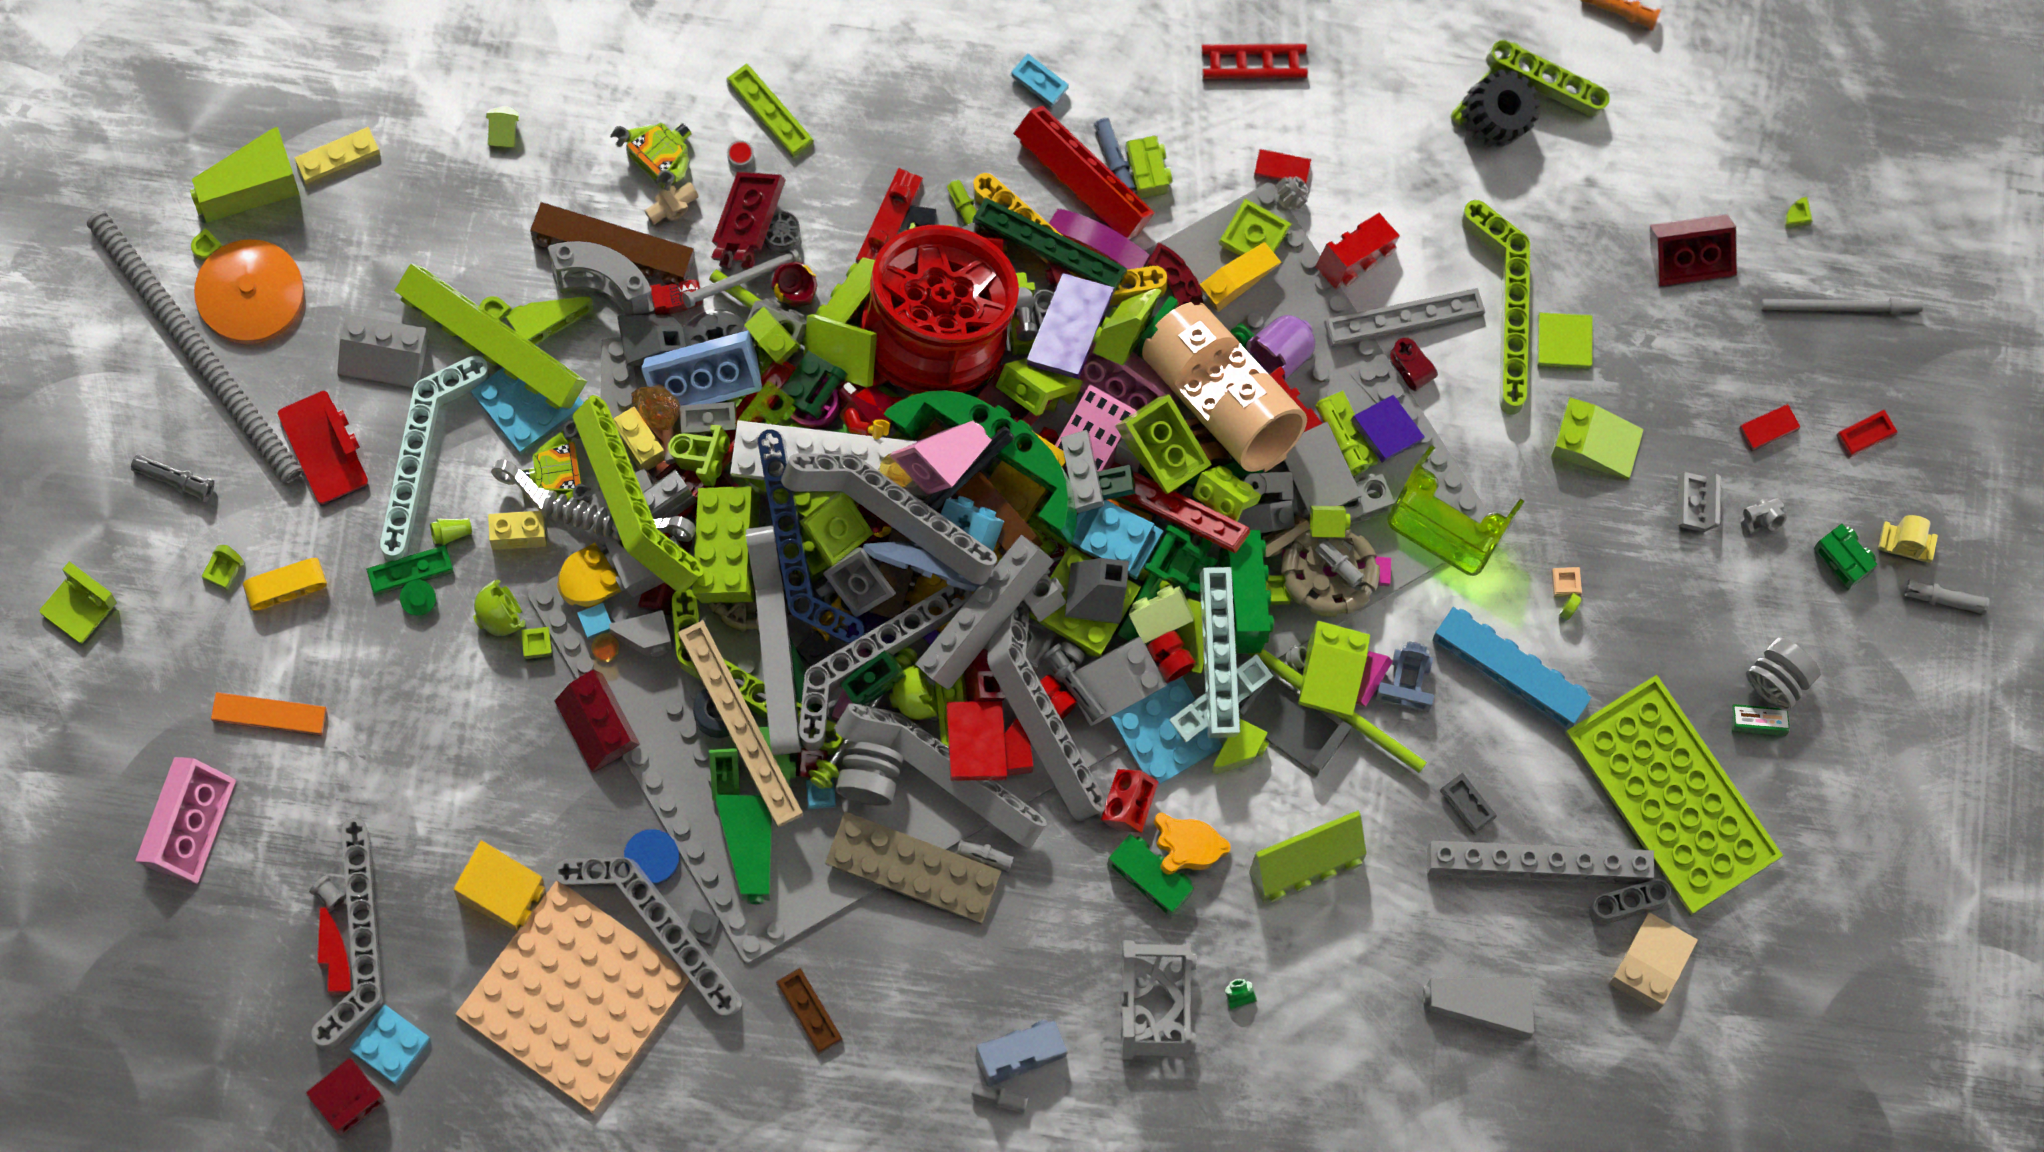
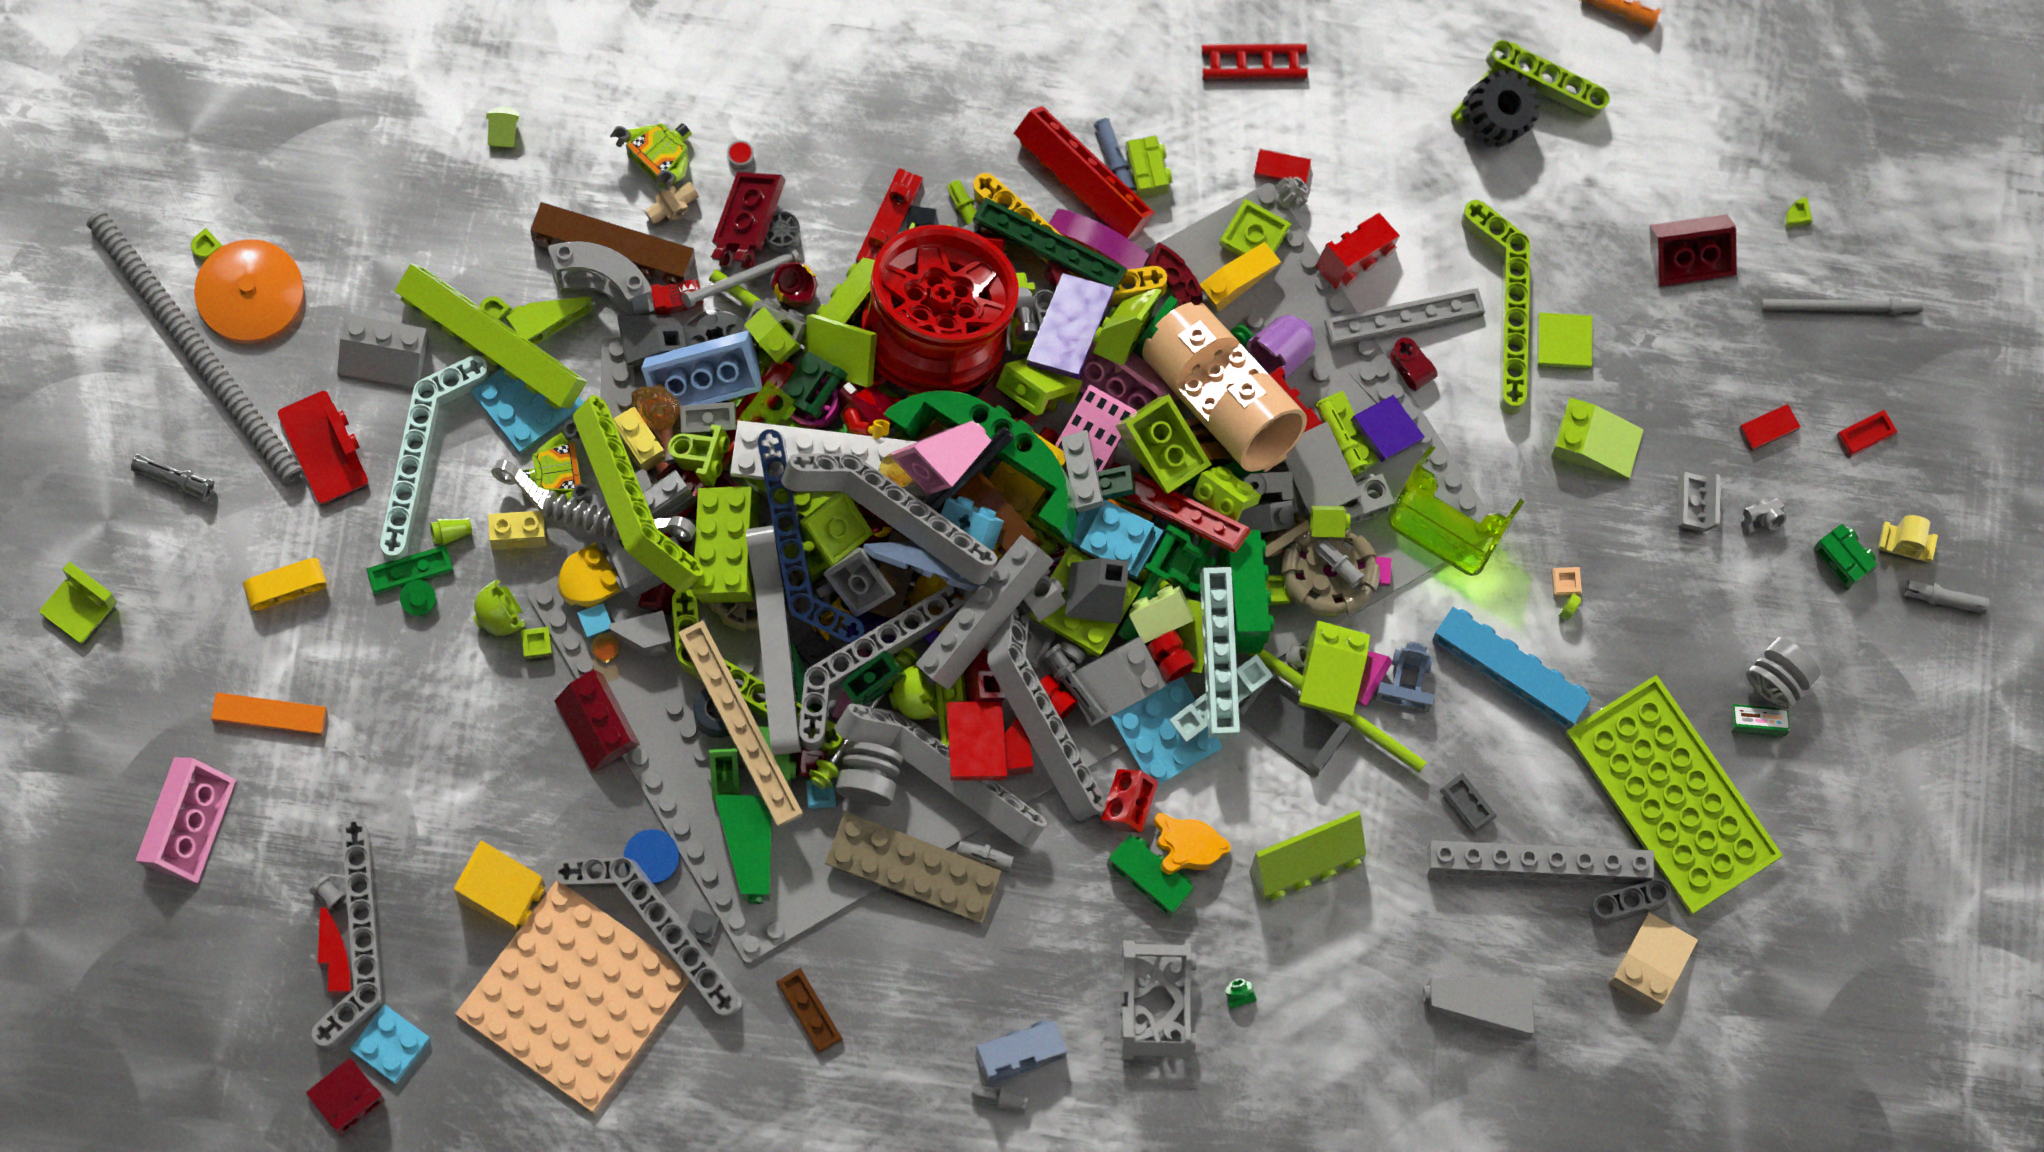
lime slope [190,127,300,223] -> none
lime tile [201,545,245,590] -> none
light yellow plate [294,127,380,184] -> none
lime tile [726,63,814,158] -> none
medium azure plate [1011,53,1069,107] -> none
lime slope [1212,718,1269,775] -> none

